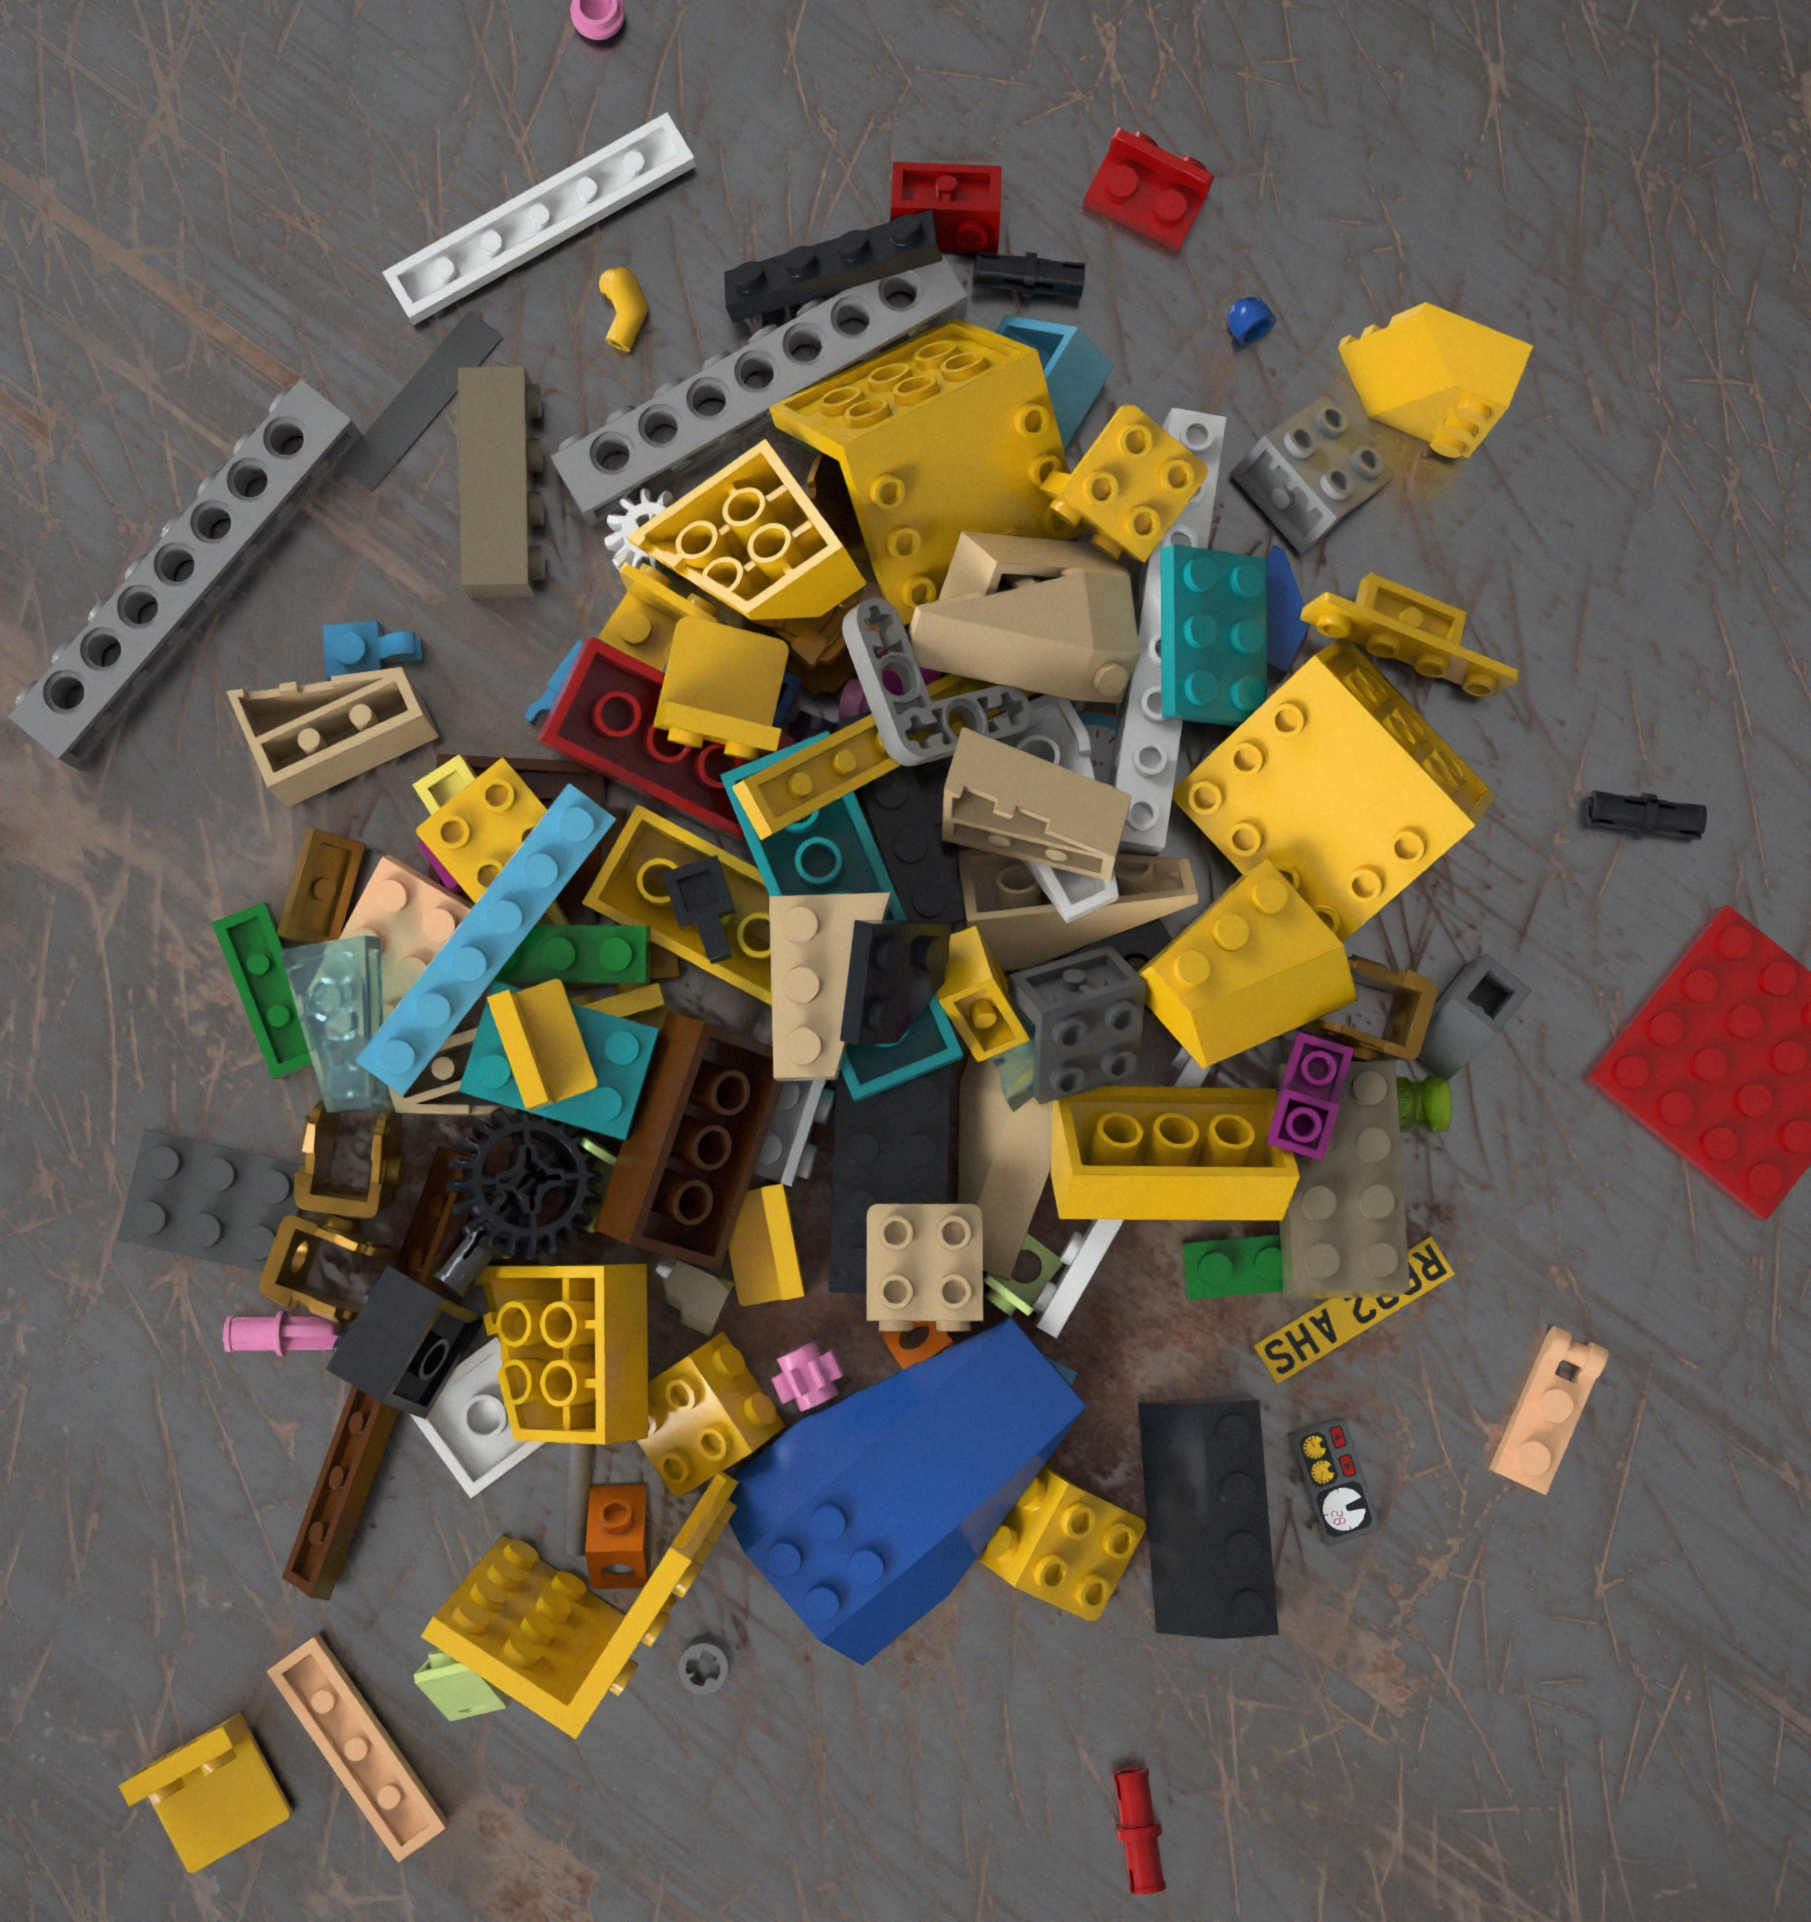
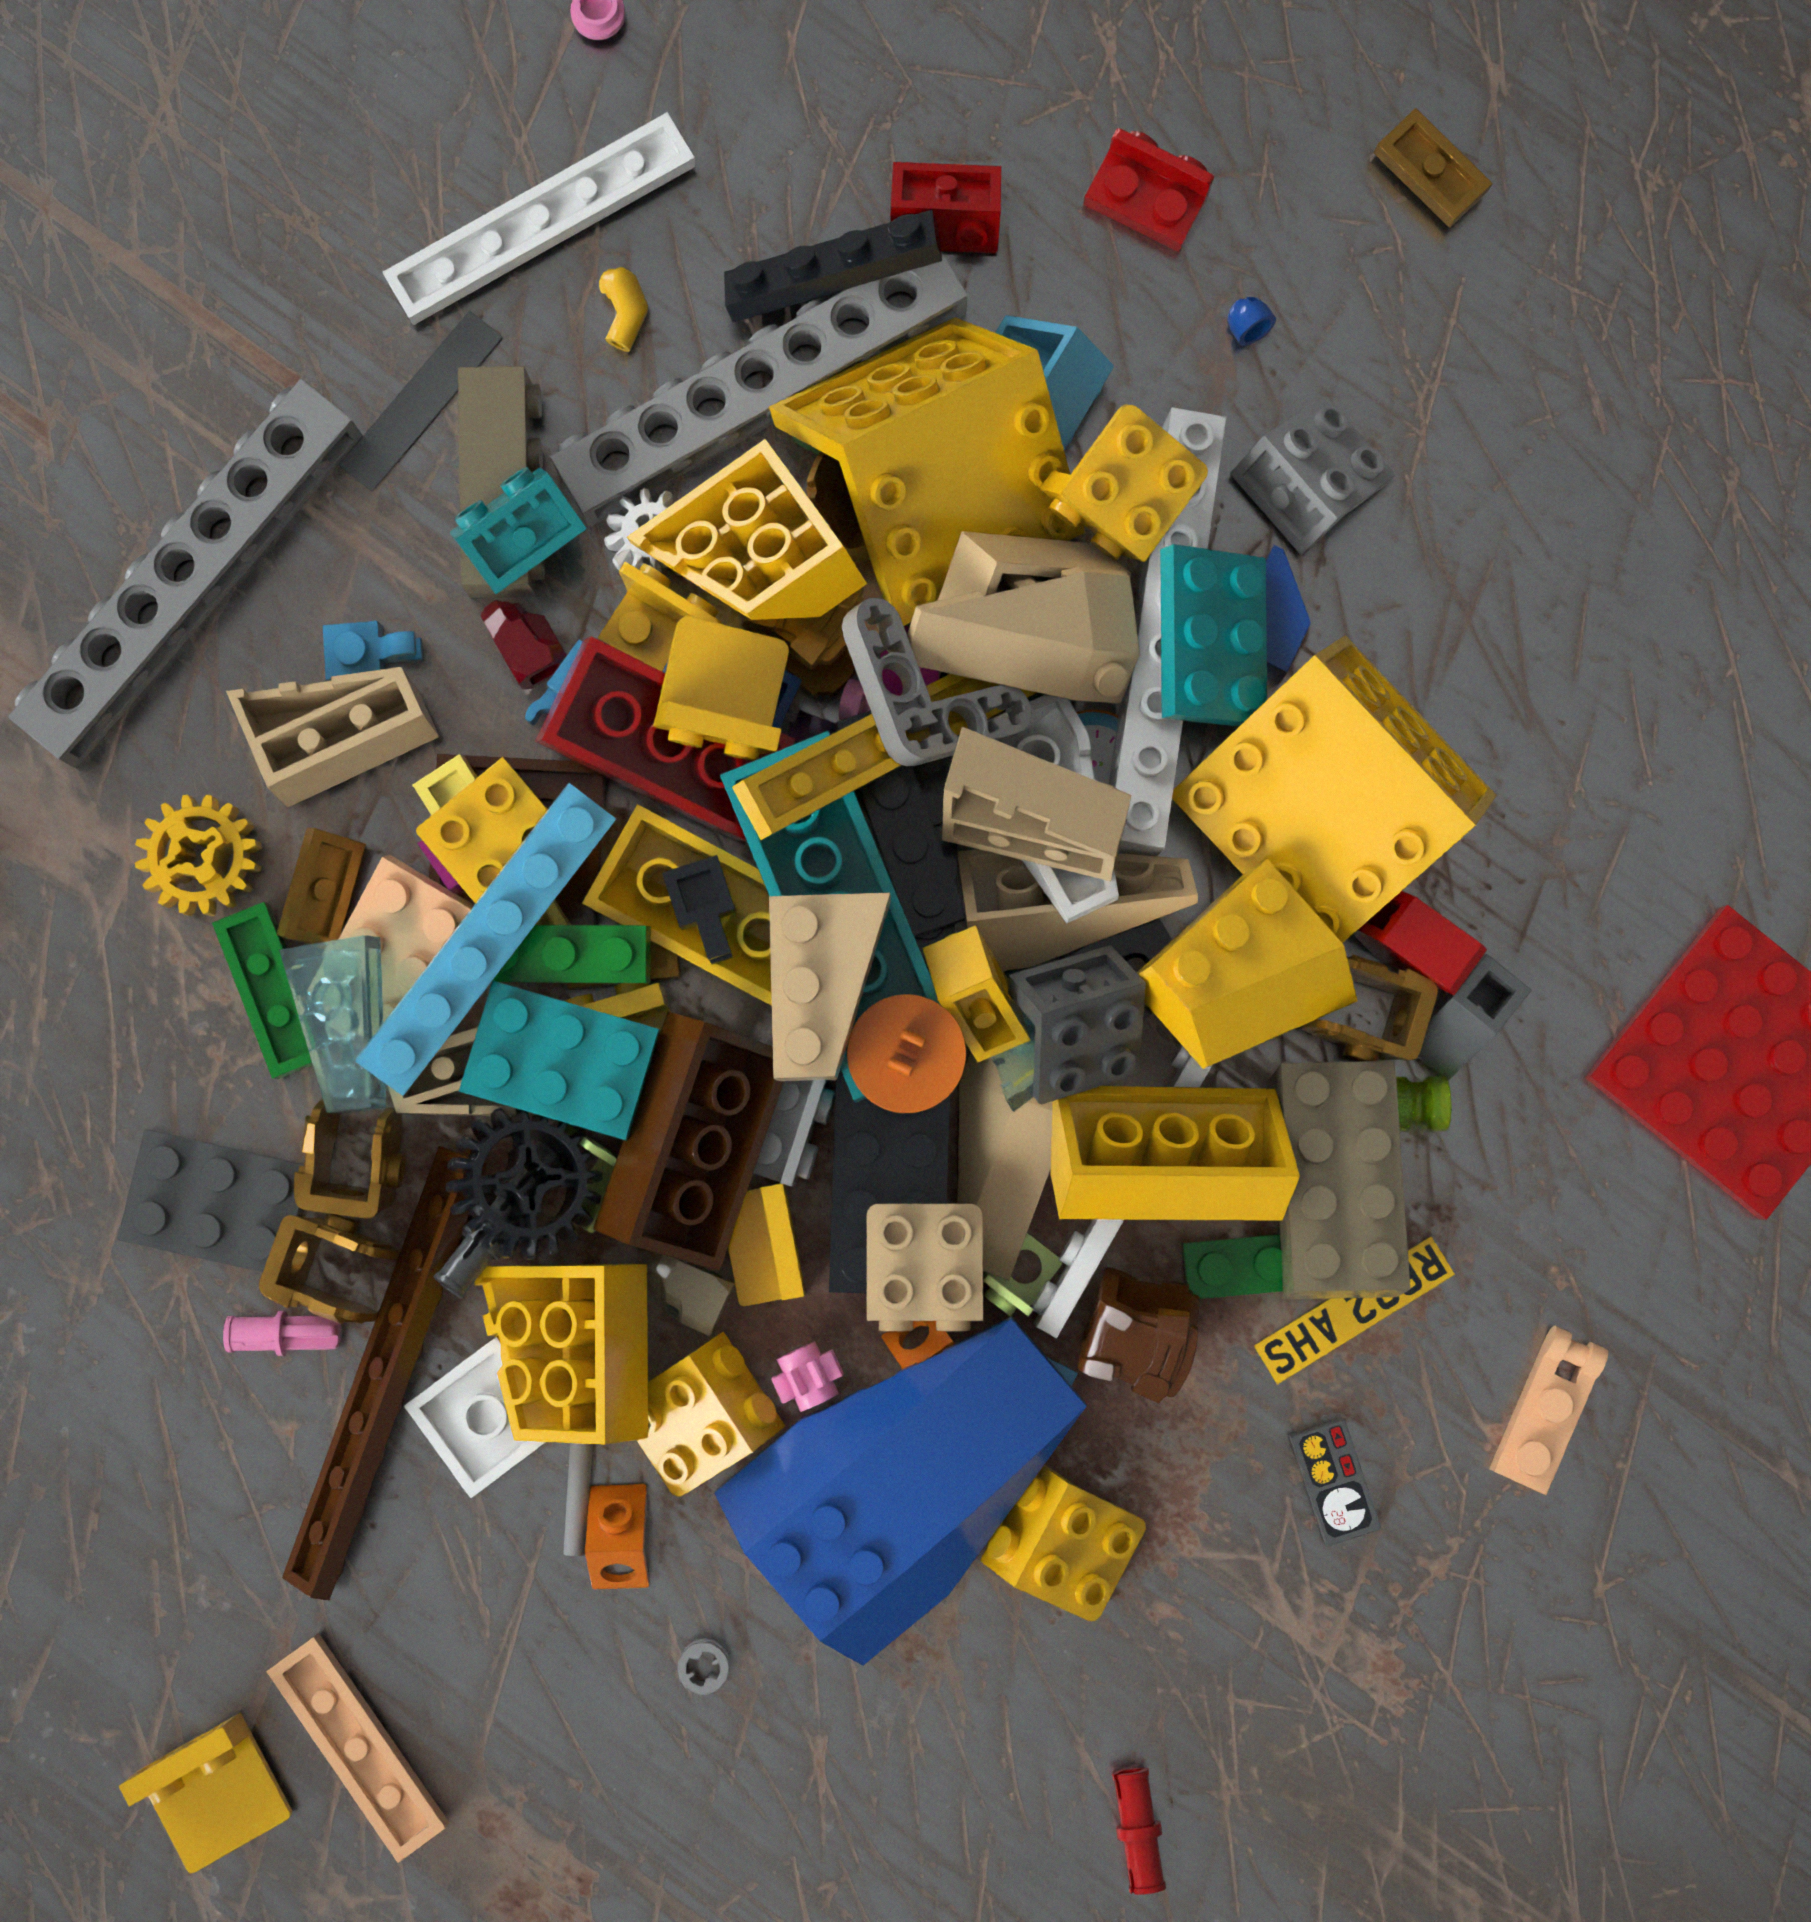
black slope [325,1265,484,1419] -> none
yellowish green slope [413,1649,514,1721] -> none
yellow bracket [421,1470,739,1739] -> none
yellow panel [486,979,598,1111] -> none
black plate [840,920,952,1045] -> none
black pin [972,250,1085,299] -> none
black slope [1137,1394,1279,1639] -> none
magenta slope [1266,1031,1354,1161] -> none
yellow bracket [1300,572,1520,697] -> none
yellow wedge [1338,302,1533,458] -> none
black pin [1586,790,1707,840] -> none
none -> yellow gear [135,794,262,916]
none -> teal bracket [450,467,587,594]
none -> dark red rock [480,600,567,690]
none -> orange piece [847,994,966,1113]
none -> reddish brown piece [1077,1267,1200,1404]
none -> red slope [1354,891,1487,995]
none -> pearl gold plate [1373,108,1493,228]

